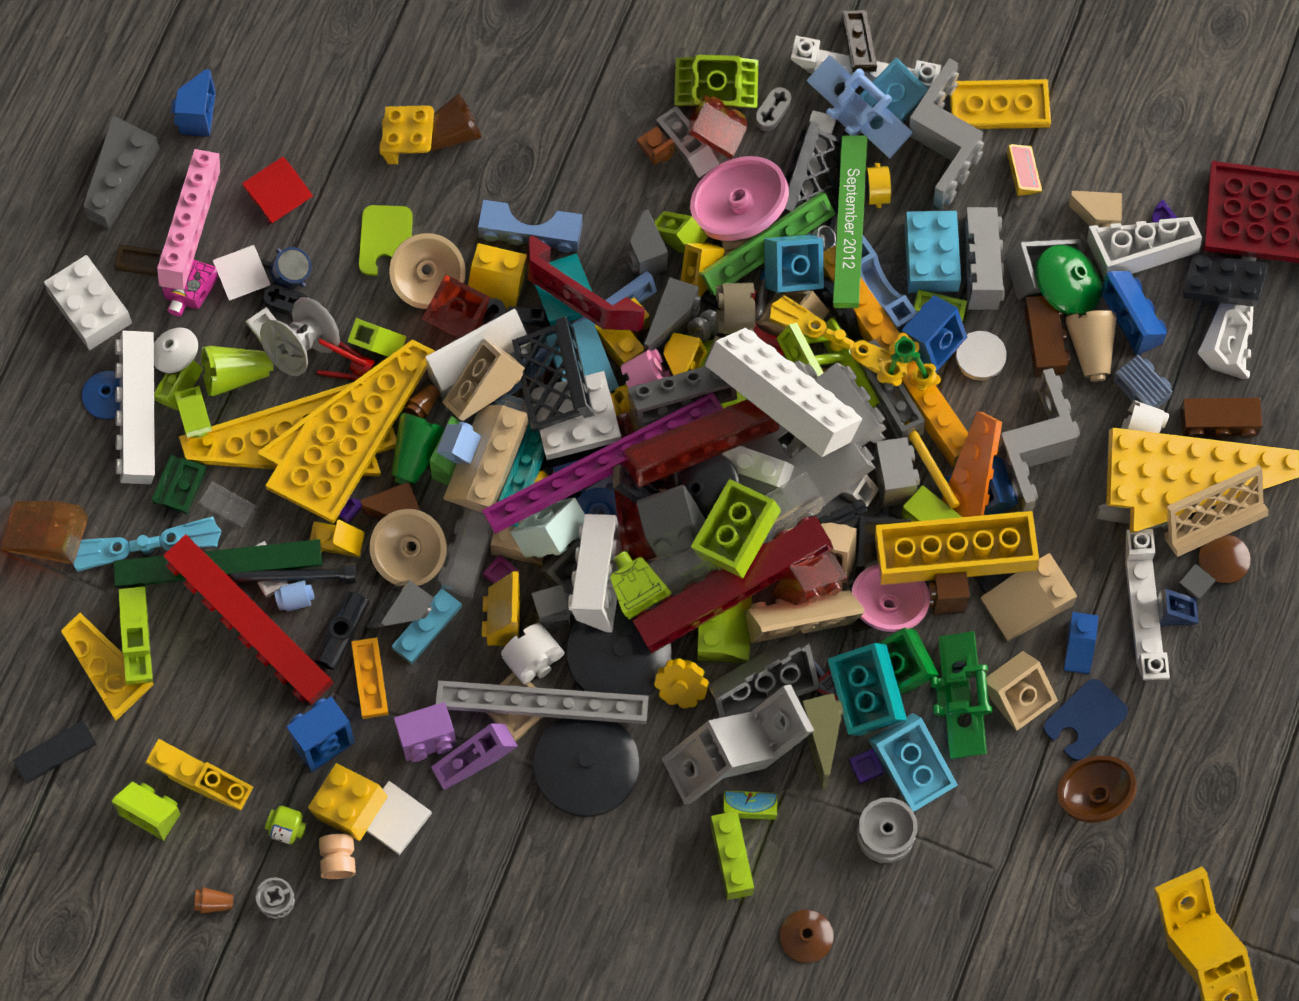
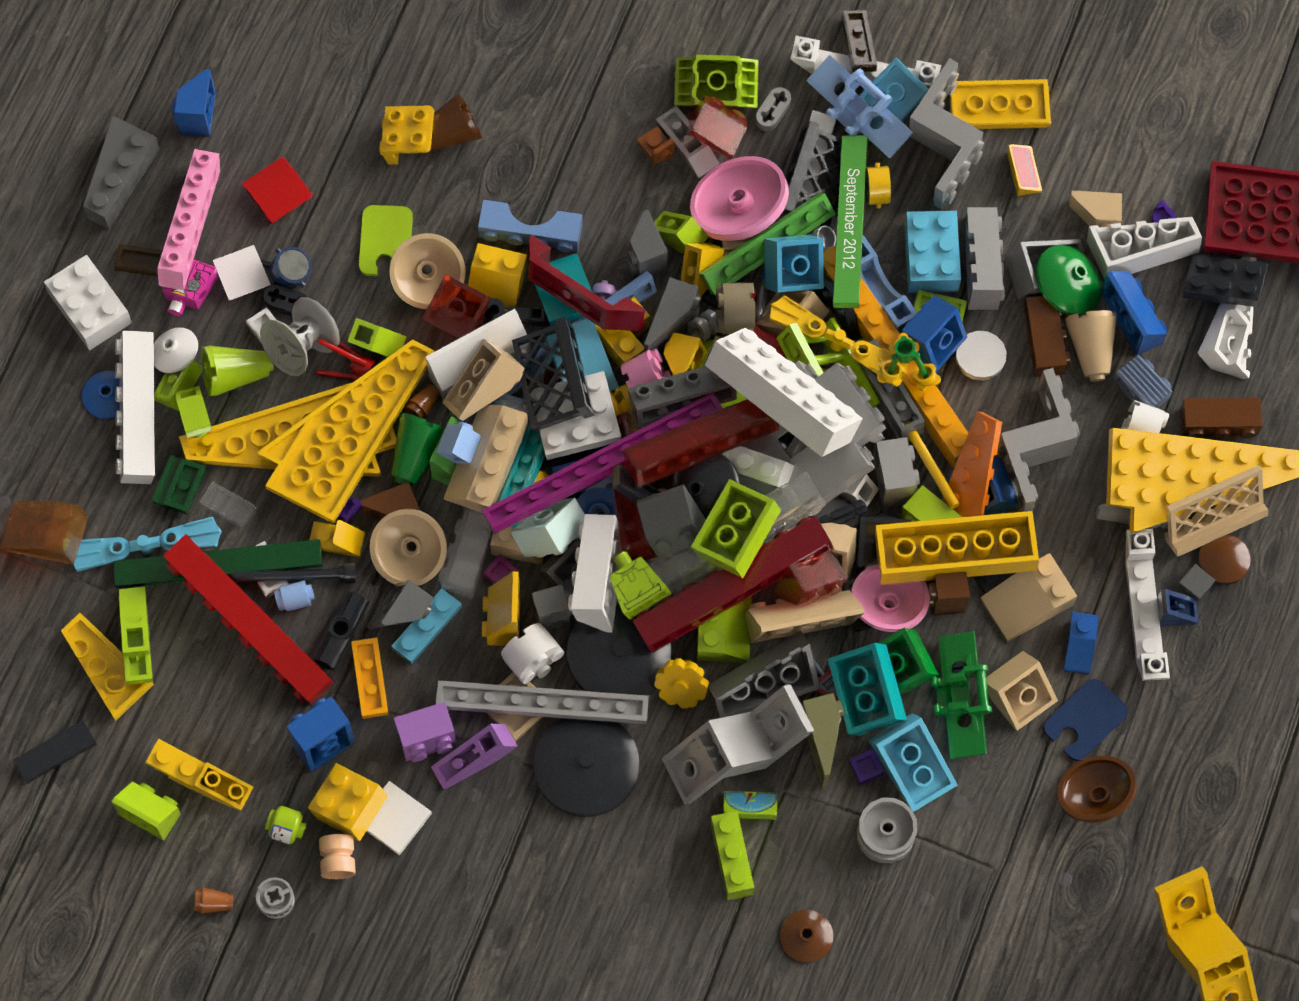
none -> lavender piece [592,280,618,300]

